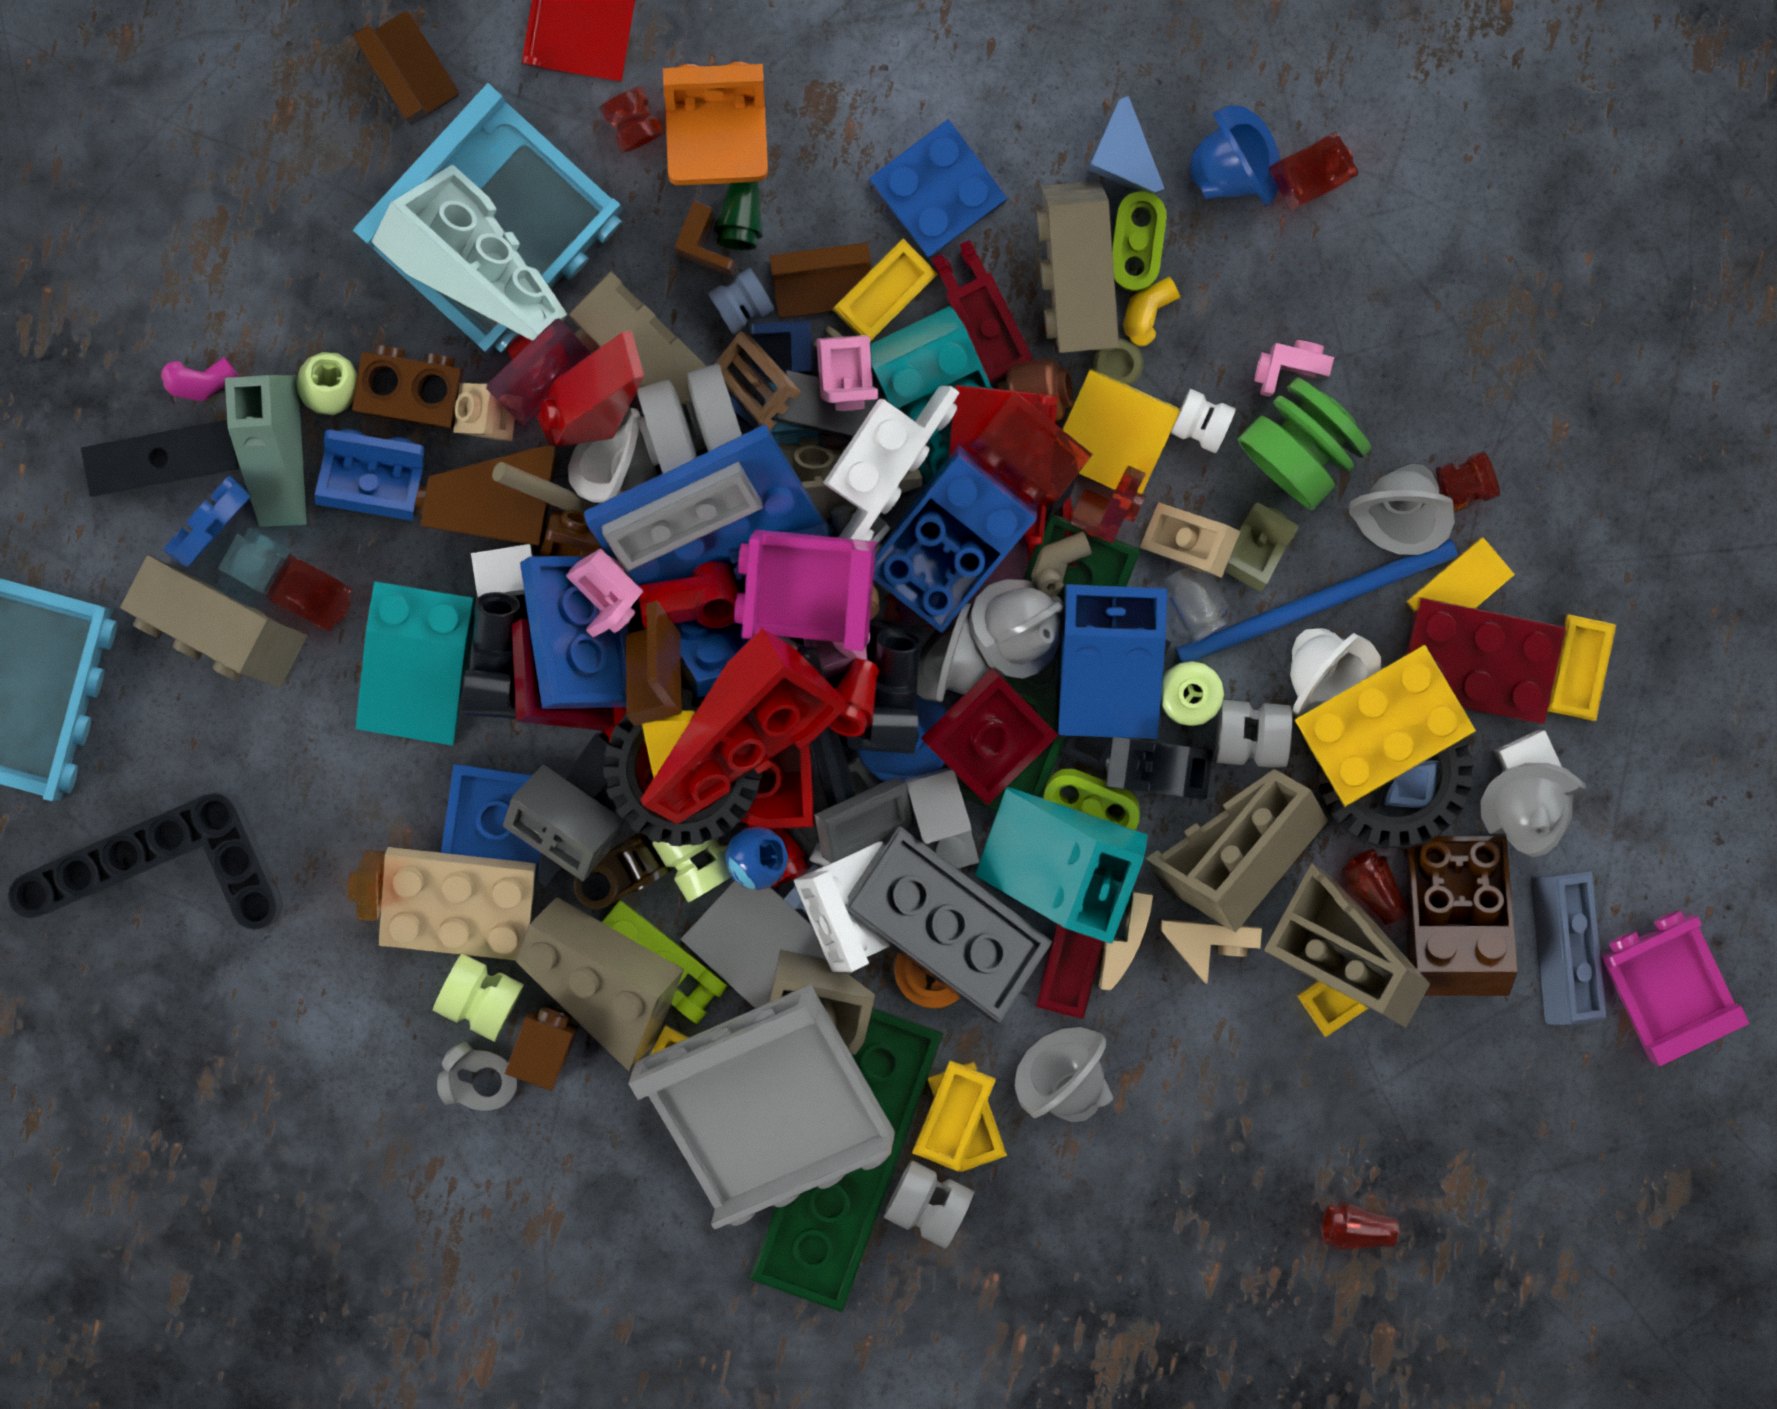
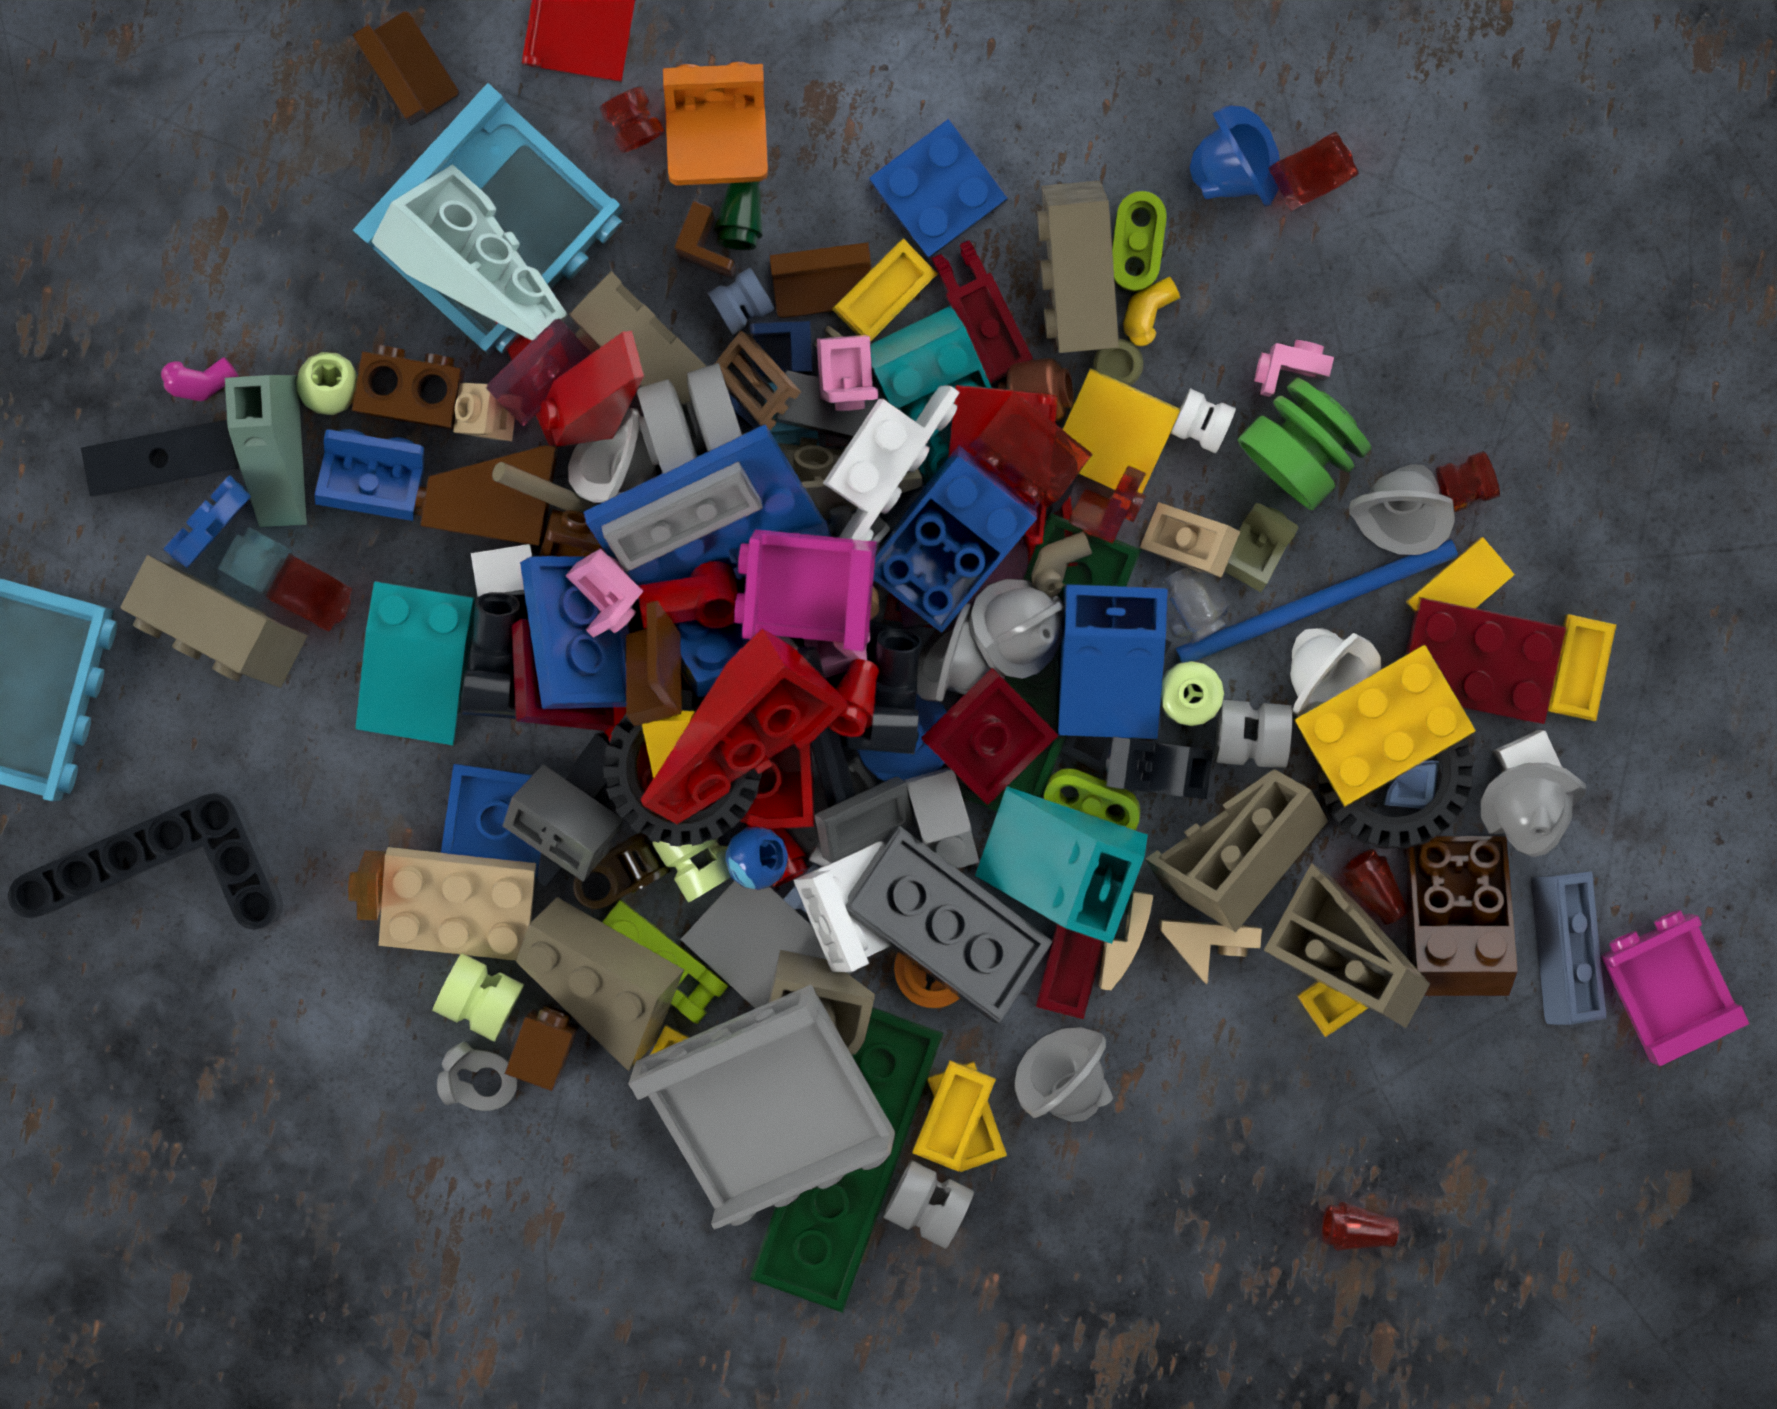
medium blue slope [1088,96,1164,196] -> none

